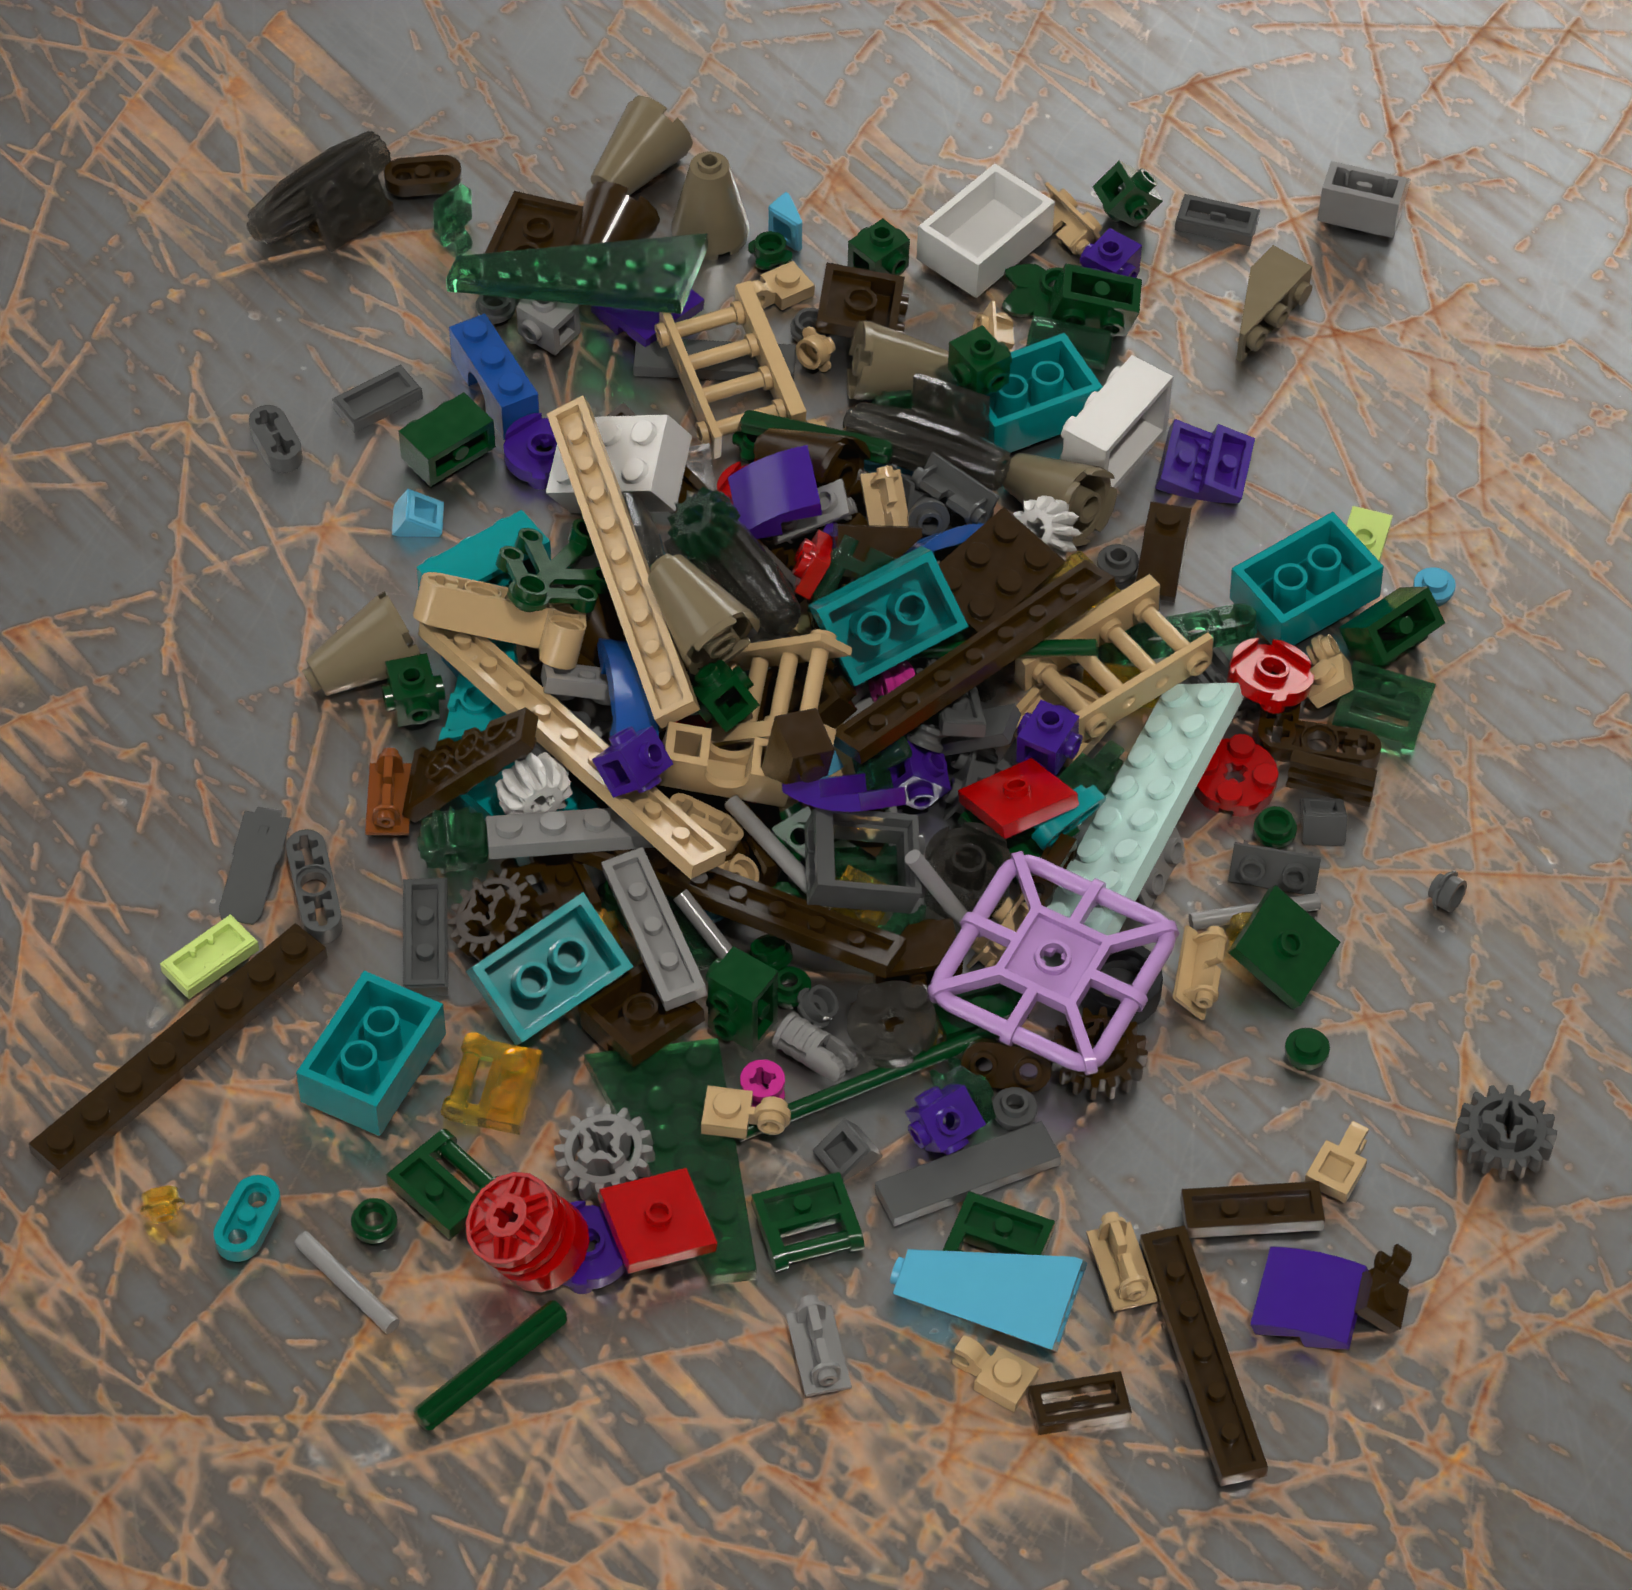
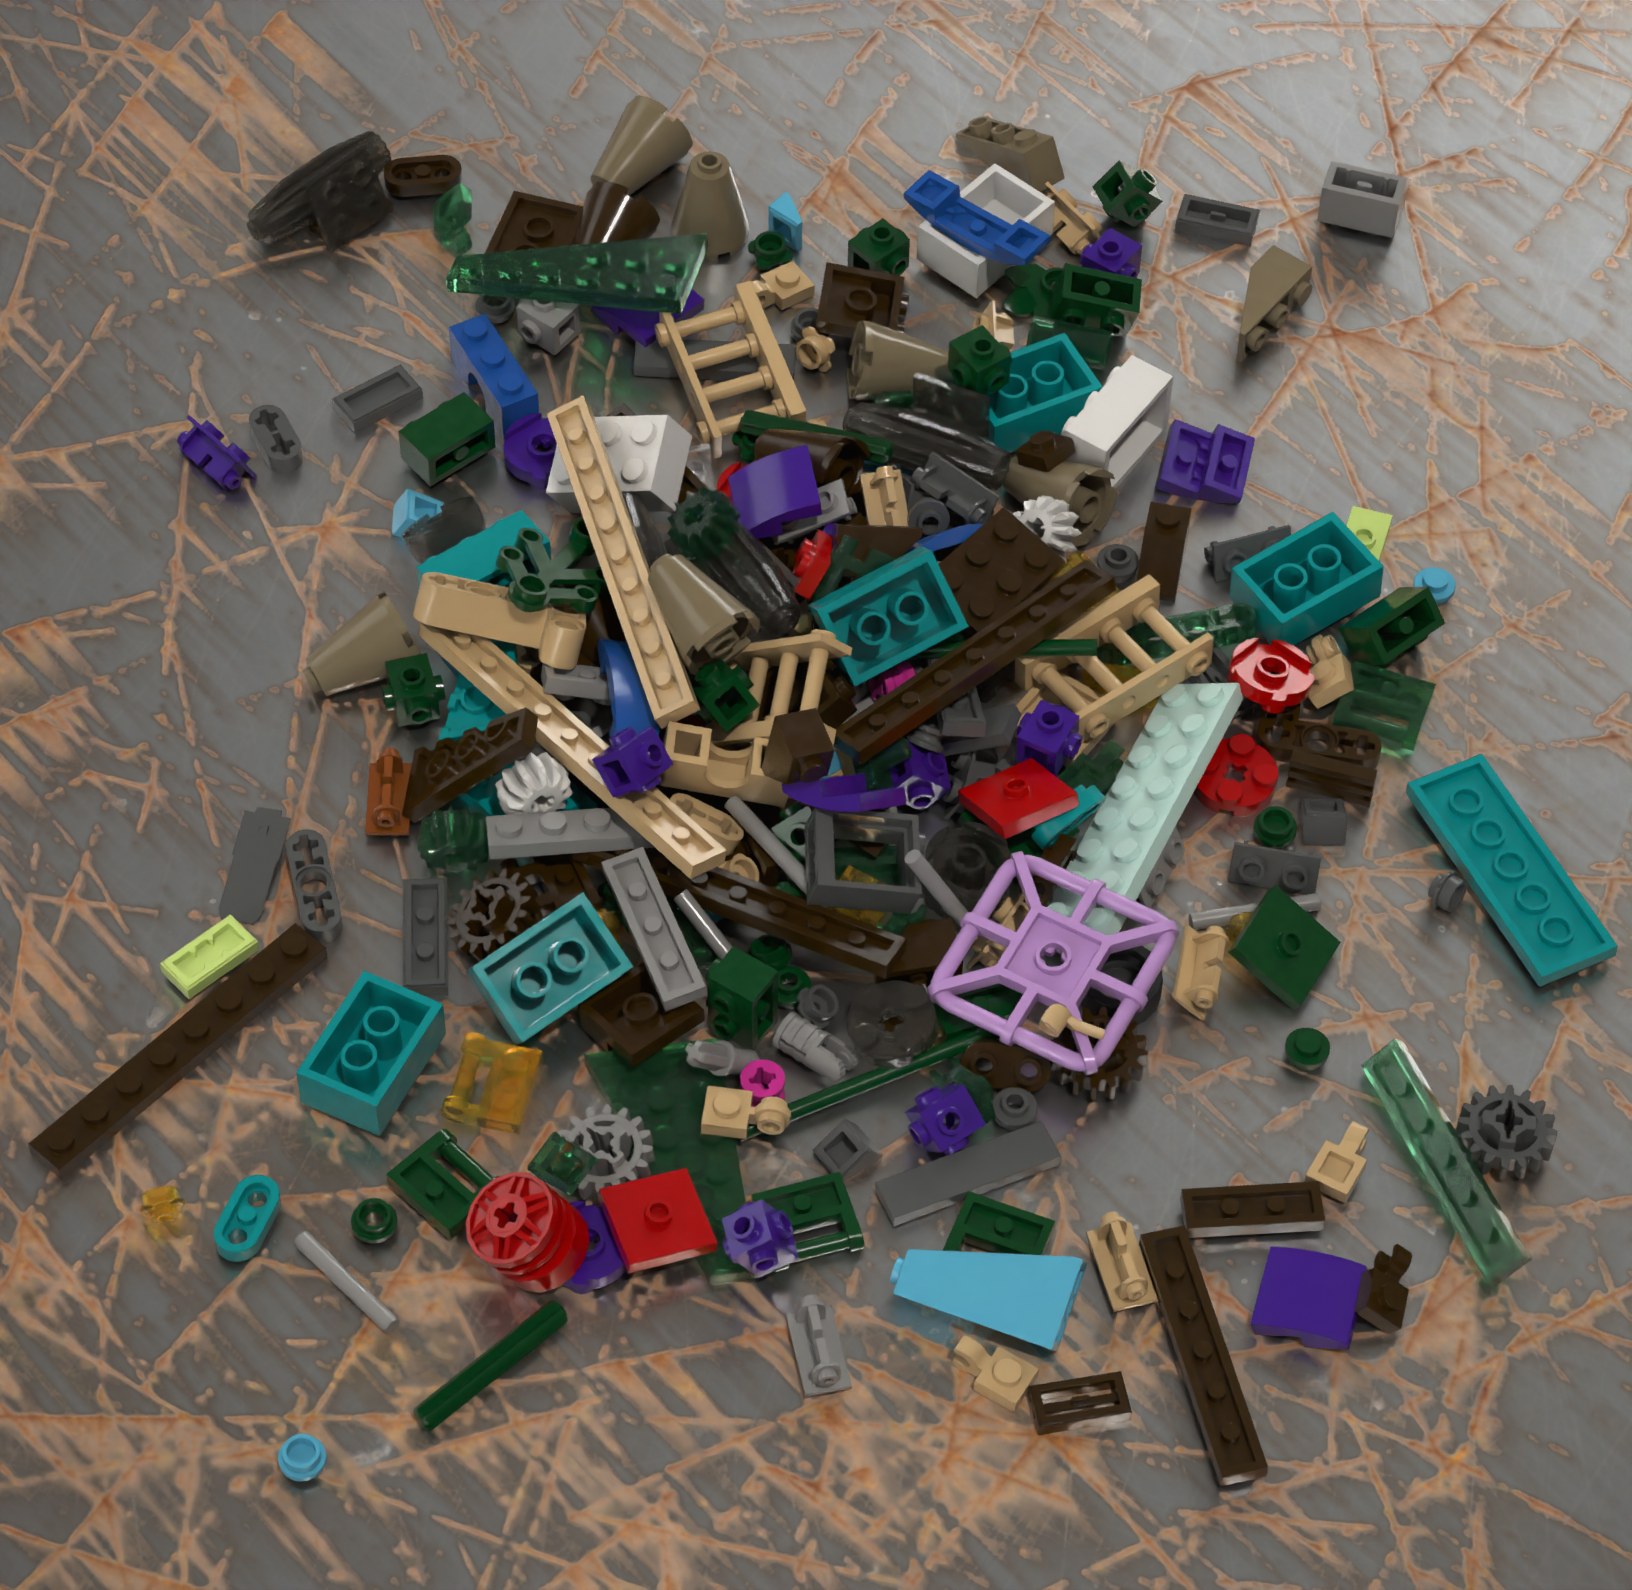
none -> dark purple hinge [177,415,257,490]
none -> medium azure plate [278,1434,327,1481]
none -> clear smoke cylinder [402,496,487,564]
none -> clear green plate [527,1131,598,1196]
none -> light grey axle [685,1040,759,1077]
none -> dark purple brick [722,1199,799,1278]
none -> blue slope [903,170,1051,265]
none -> dark tan slope [956,116,1065,192]
none -> dark brown plate [1015,431,1076,472]
none -> tan hand [1038,1003,1106,1040]
none -> dark grey hinge [1204,525,1291,582]
none -> clear green plate [1361,1039,1532,1286]
none -> teal plate [1406,754,1618,987]

